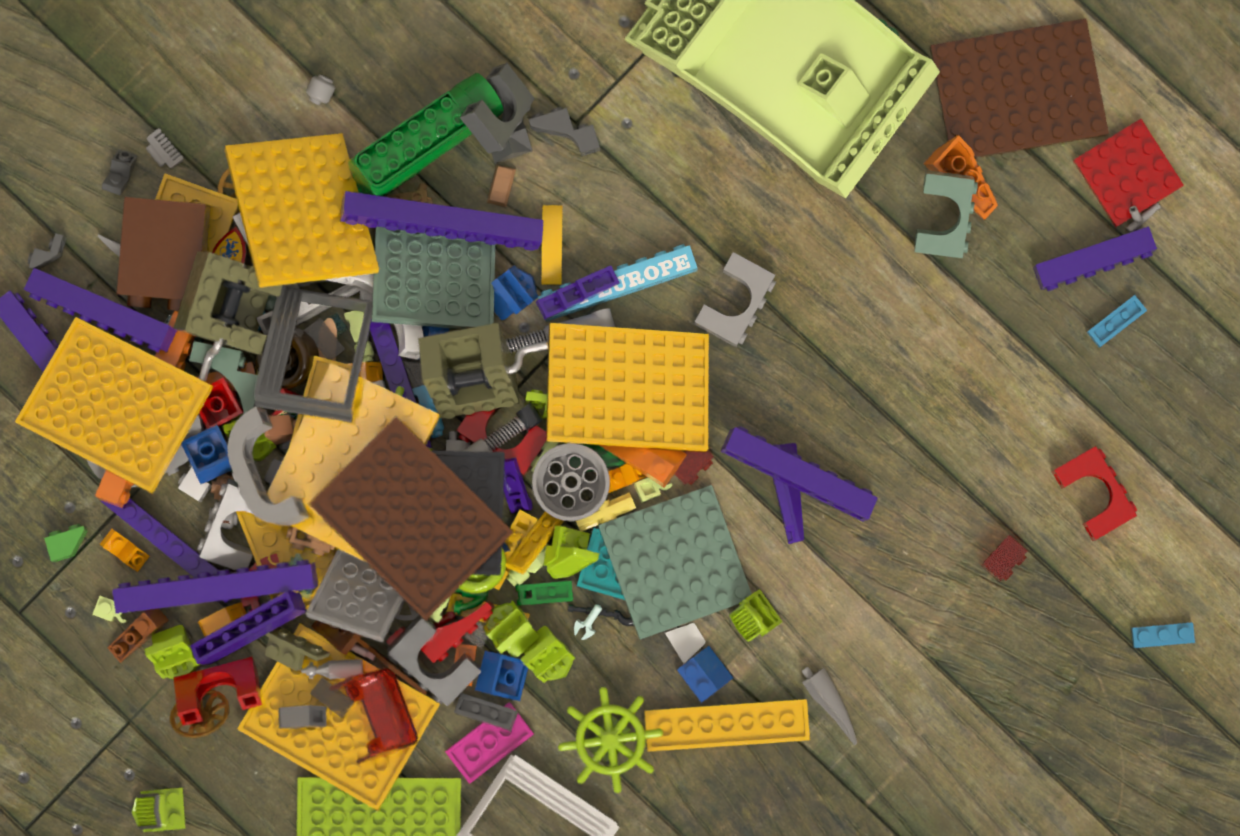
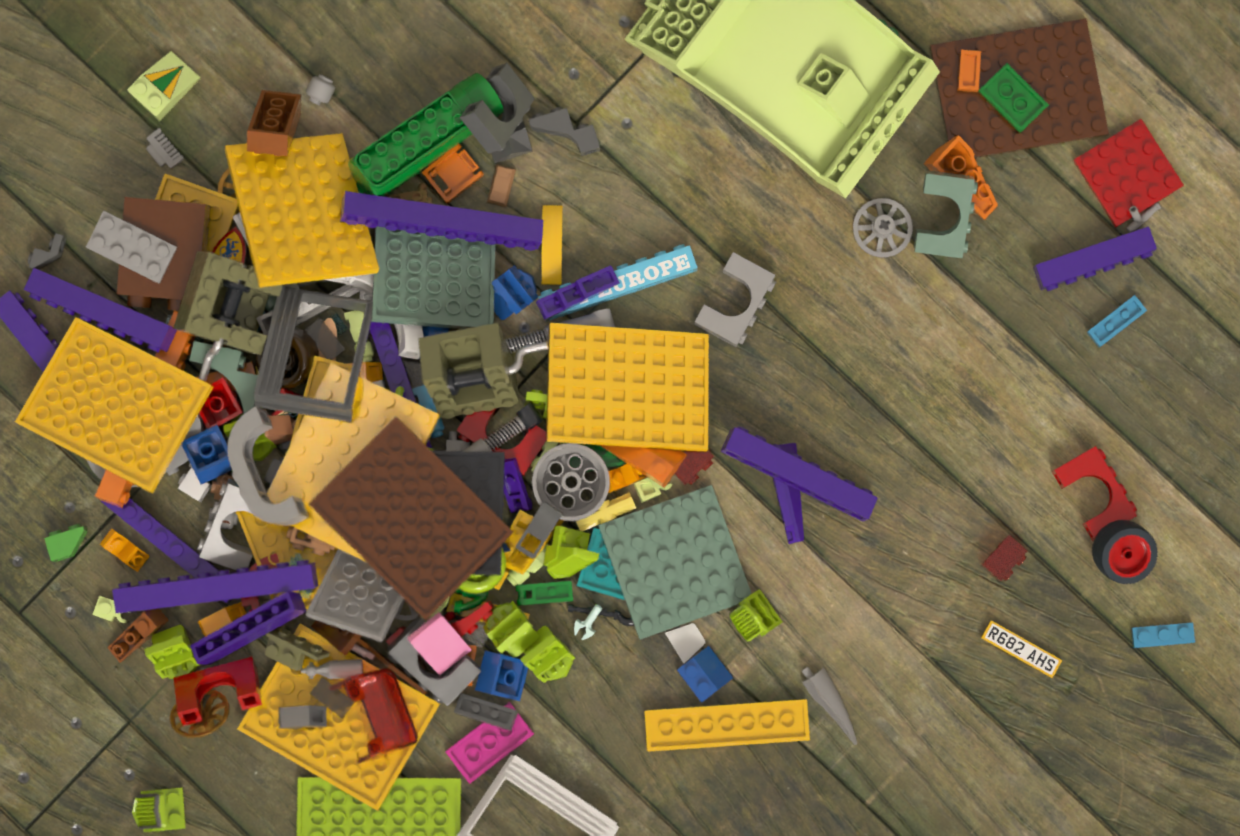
dark grey slope [102,149,138,195] -> none
lime piece [558,687,663,793] -> none
none -> light grey plate [86,211,178,284]
none -> yellowish green slope [127,51,200,121]
none -> dark orange brick [247,90,301,156]
none -> bright pink tile [407,612,471,675]
none -> orange container [422,144,484,204]
none -> dark grey piece [516,501,563,559]
none -> light grey wheel [853,198,913,258]
none -> orange tile [958,50,981,92]
none -> green tile [978,63,1049,133]
none -> tile [981,620,1062,678]
none -> wheel [1092,520,1158,584]

